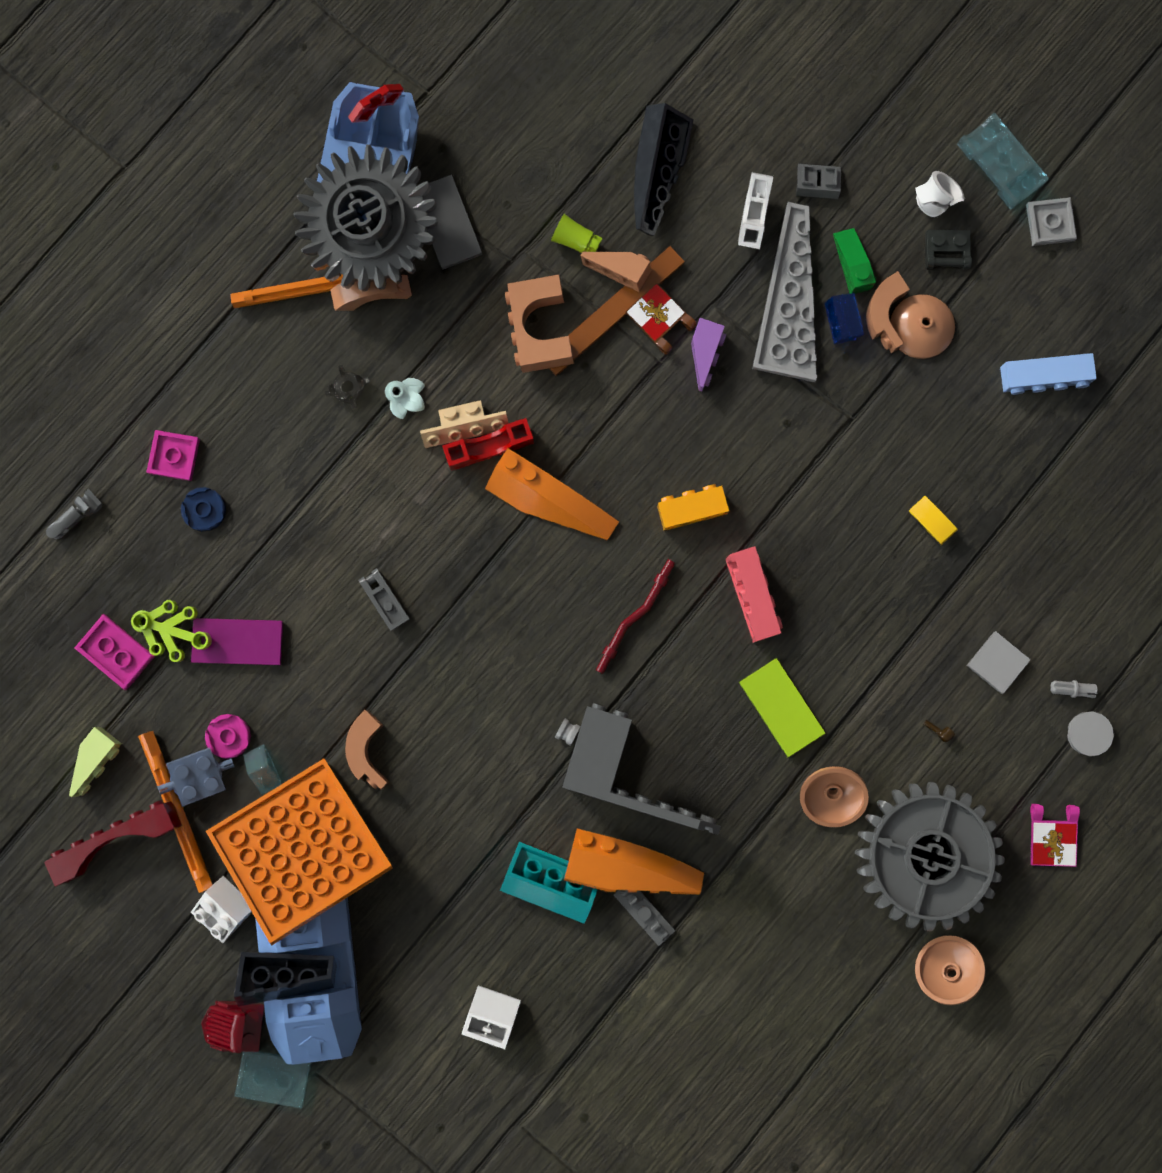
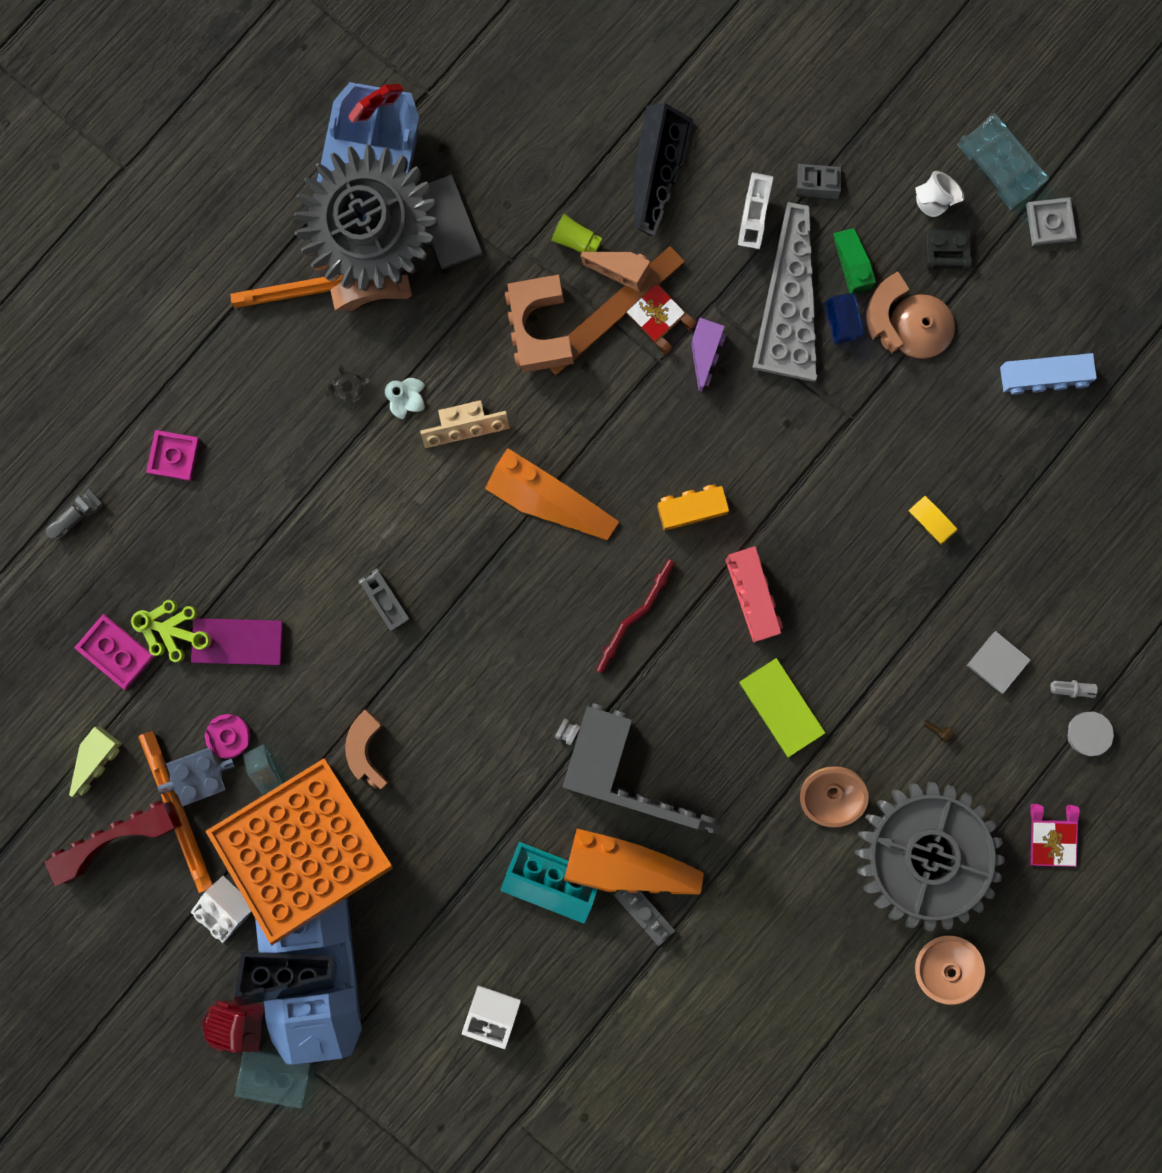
dark blue tile [181,487,226,532] -> none
red arch [442,418,534,471] -> none

